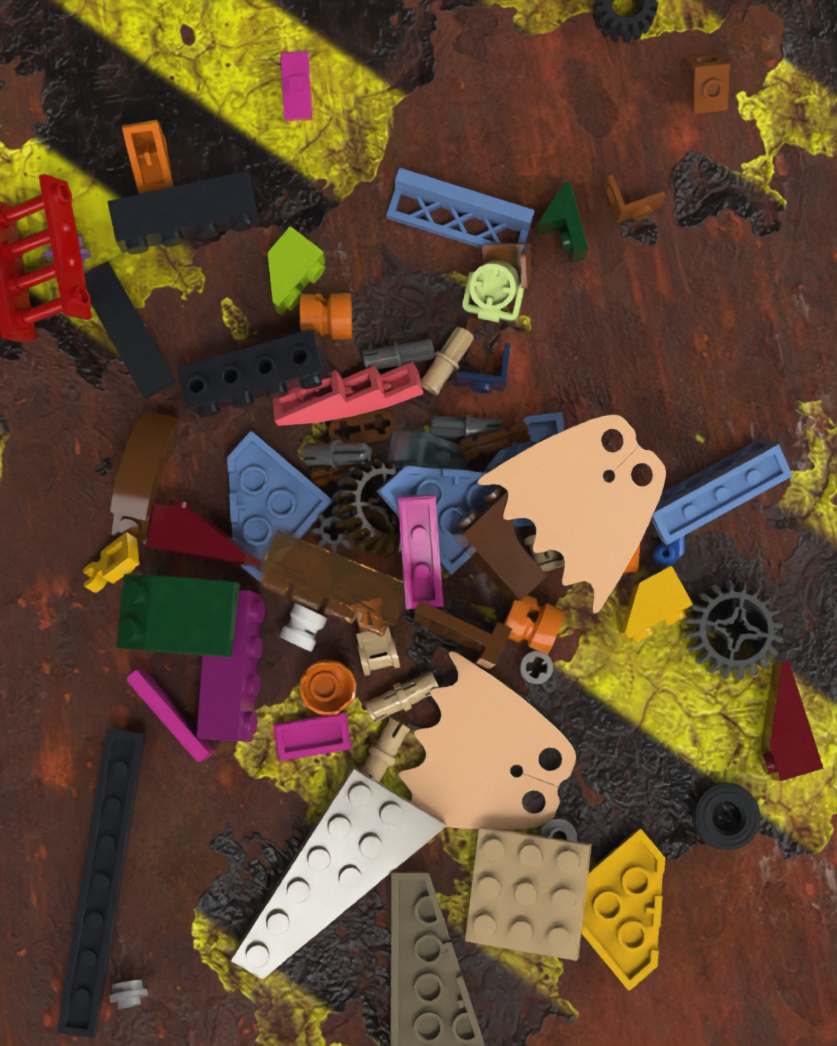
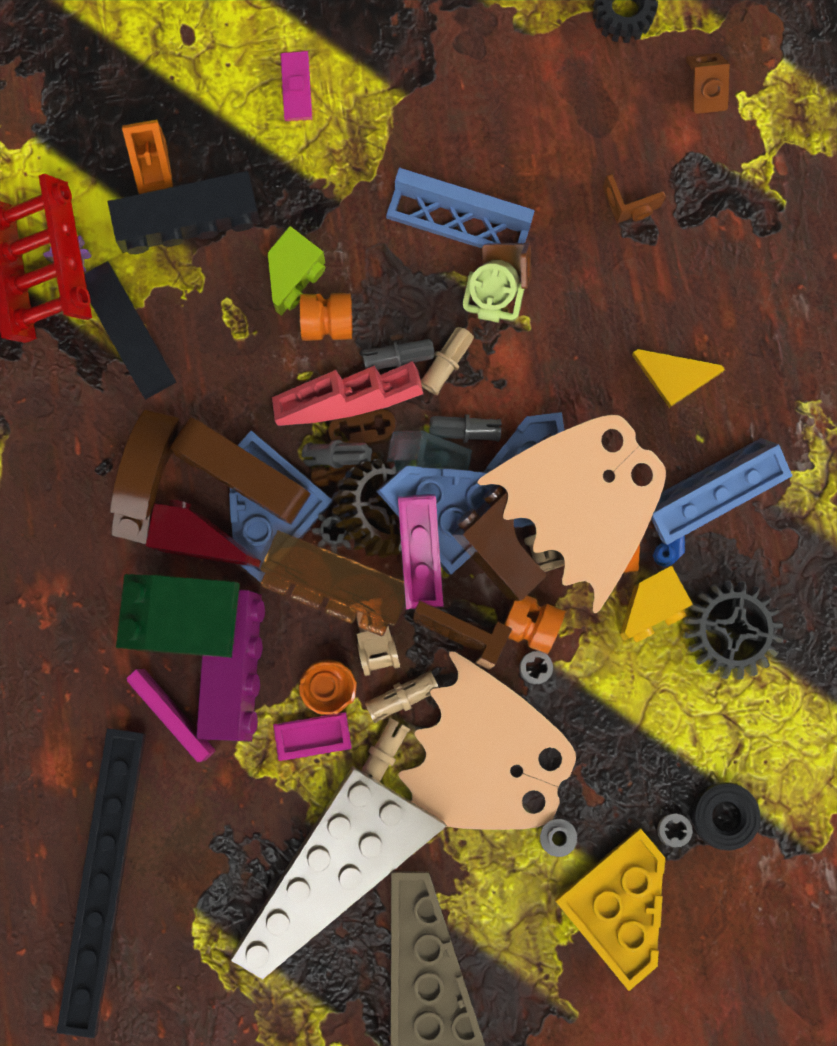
yellow plate [83,532,139,593] -> none
light grey plate [109,980,148,1009] -> none
black brick [177,329,332,417] -> none
white wheel [279,603,327,652] -> none
dark blue bracket [457,343,511,394] -> none
reddish brown axle [459,421,531,459] -> none
tan plate [465,827,592,961] -> none
dark green slope [535,182,588,262] -> none
dark red slope [760,660,824,781] -> none
none -> reddish brown beam [169,417,311,525]
none -> yellow tile [632,349,725,408]
none -> light grey bush [657,813,693,847]

